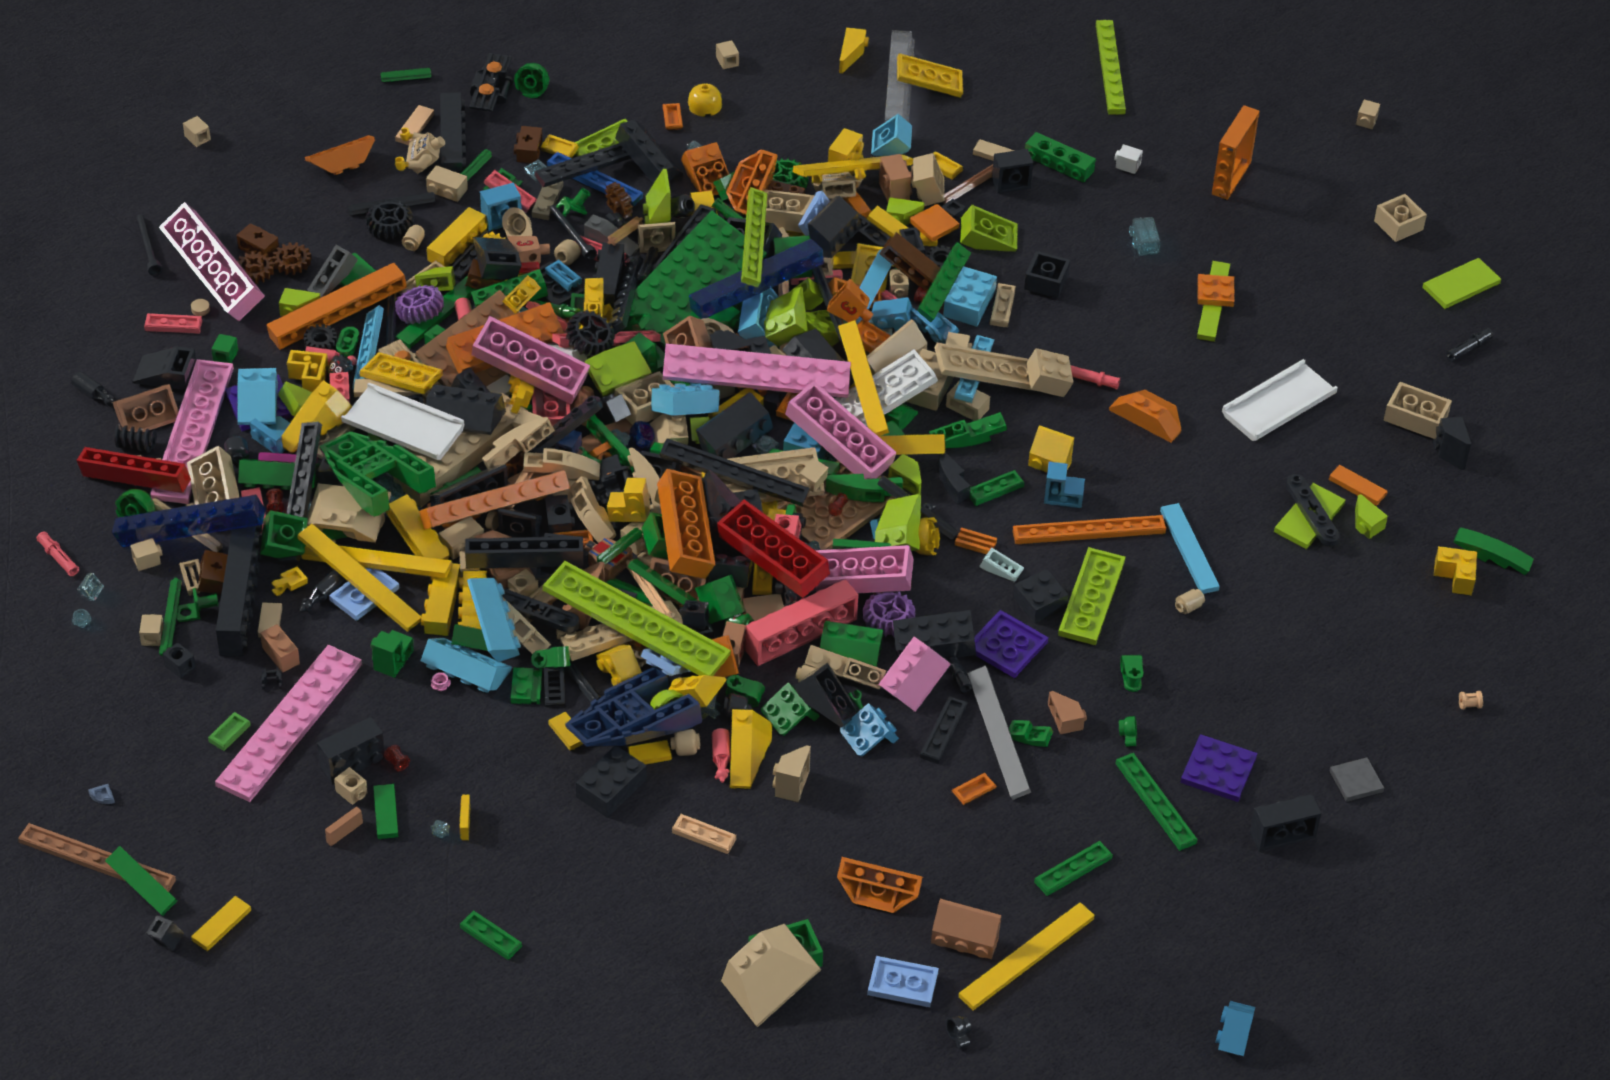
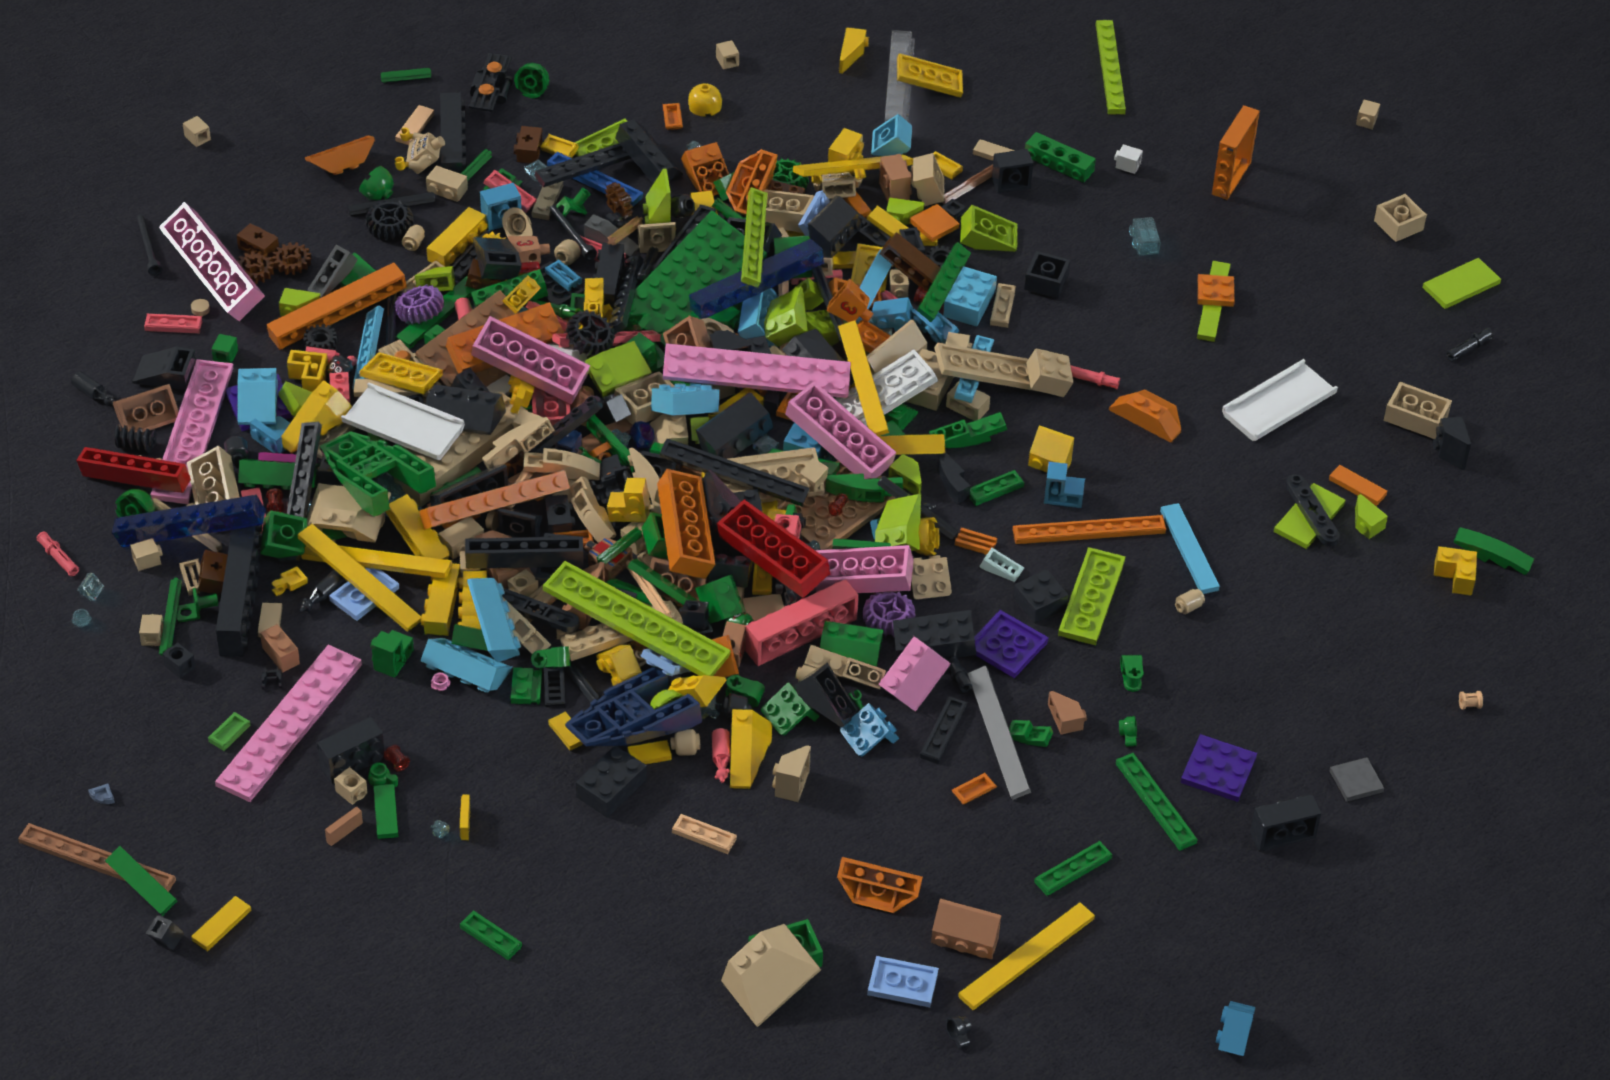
green plate [336,327,359,357] -> none
none -> green cylinder [359,166,394,201]
none -> green piece [368,763,398,788]
none -> tan bracket [911,555,952,600]

